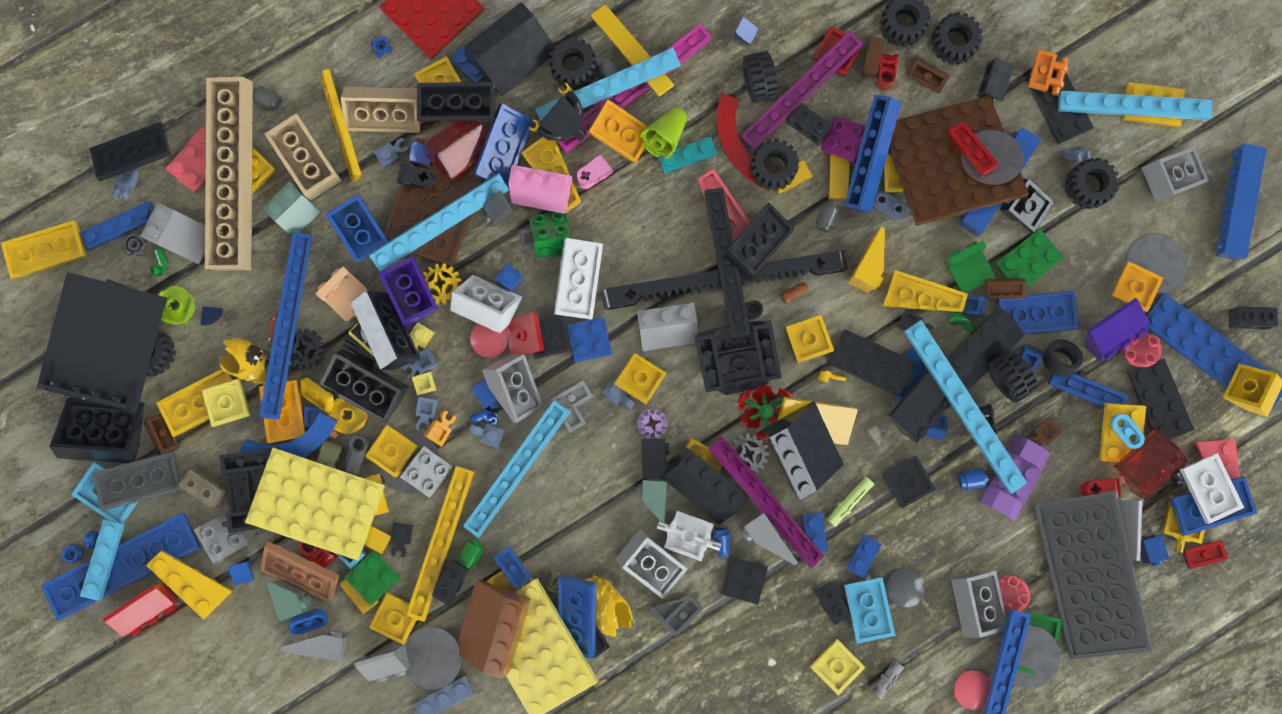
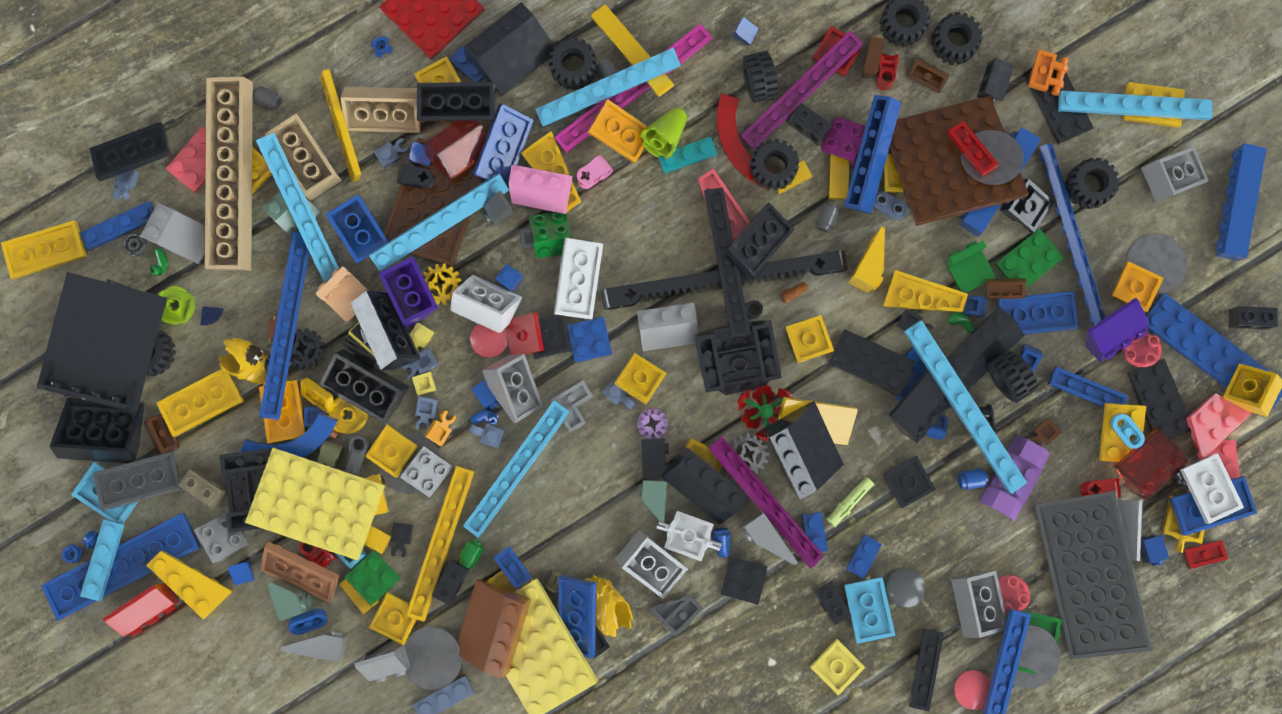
light yellow tile [201,379,251,427] -> none
black torso [529,83,587,142] -> none
yellow hand [818,371,846,383] -> none
light grey pin [872,660,905,700] -> none
black tyre [1042,339,1083,377] -> none
sand blue plate [1062,146,1091,162] -> none
none -> medium azure plate [256,133,339,282]
none -> black plate [909,628,944,711]
none -> blue plate [1040,144,1106,325]
none -> coral wing [1186,393,1252,459]

